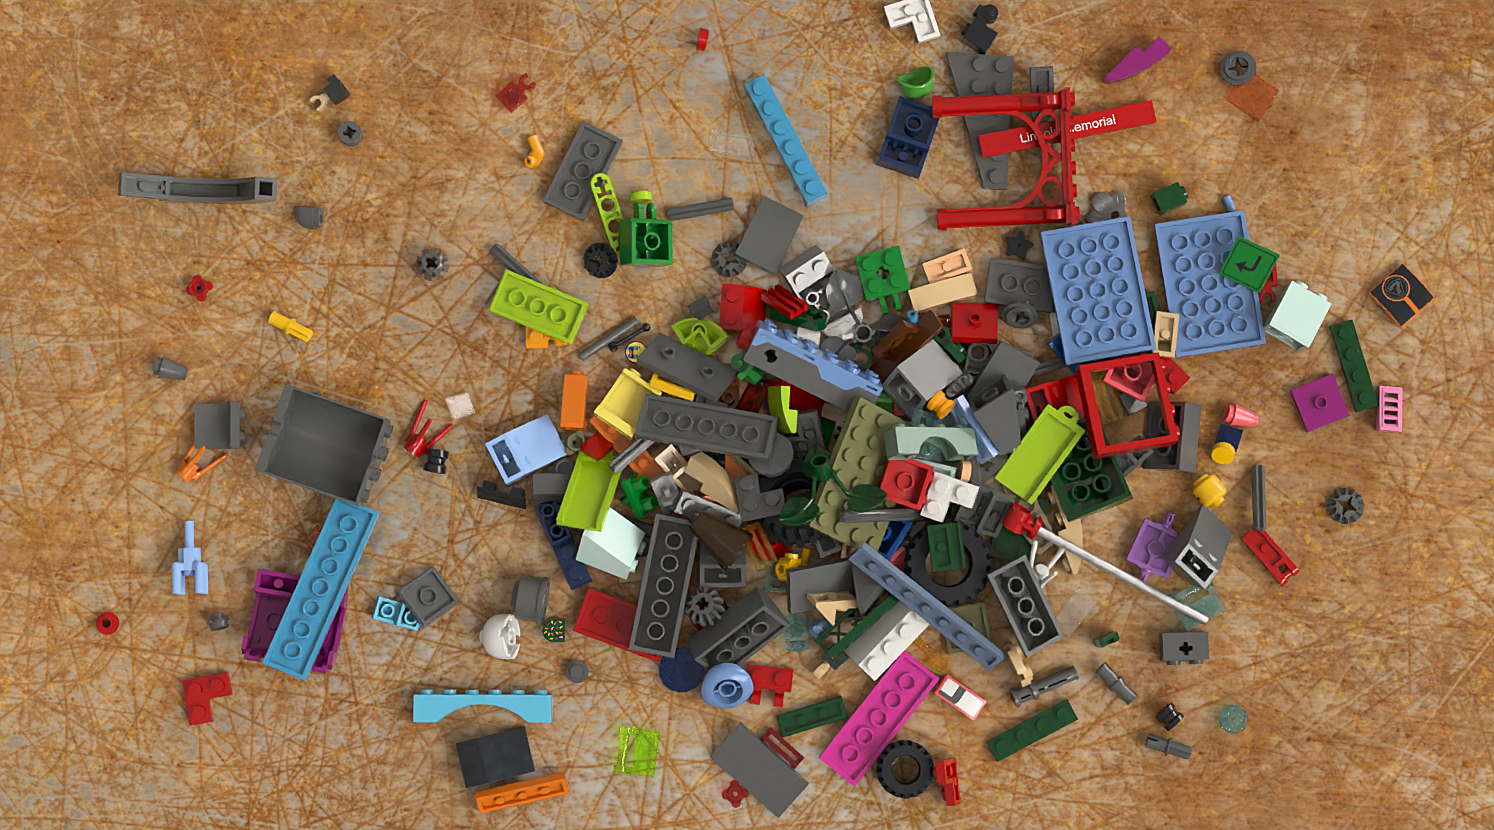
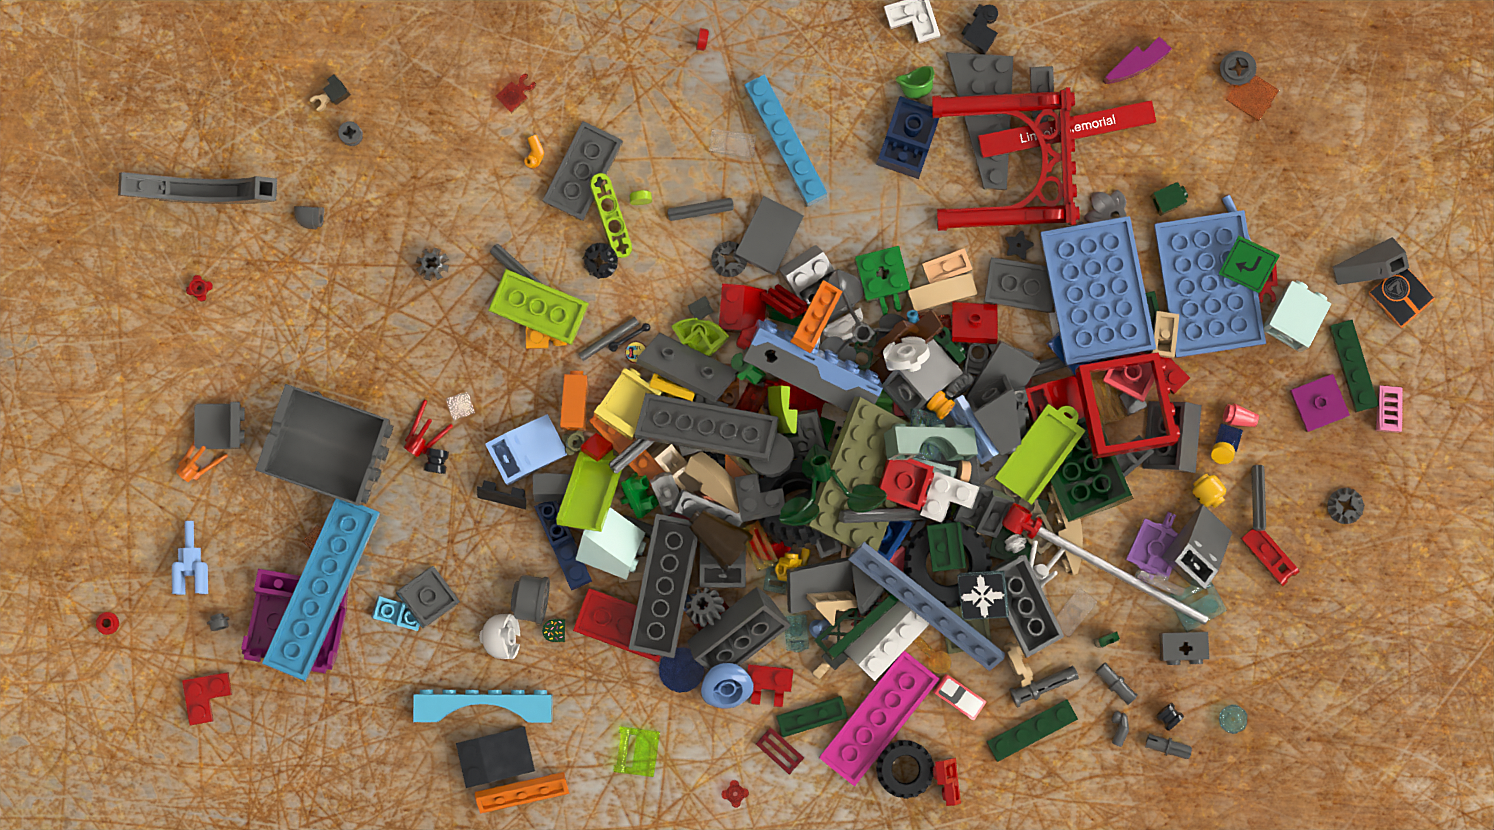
dark grey cone [153,356,188,381] -> none
yellow axle [268,311,313,342] -> none
dark grey plate [553,458,575,475] -> none
dark grey plate [566,660,589,683] -> none
green hinge [620,202,673,267] -> none
dark grey tile [710,722,809,818] -> none
dark grey gear [1002,299,1038,328] -> none
none -> orange plate [790,280,843,353]
none -> white plate [883,337,930,372]
none -> tile [957,571,1009,620]
none -> white plate [1005,534,1027,553]
none -> dark grey arm [1112,711,1129,747]
none -> clear plate [1135,569,1185,596]
none -> dark grey slope [1332,237,1409,285]

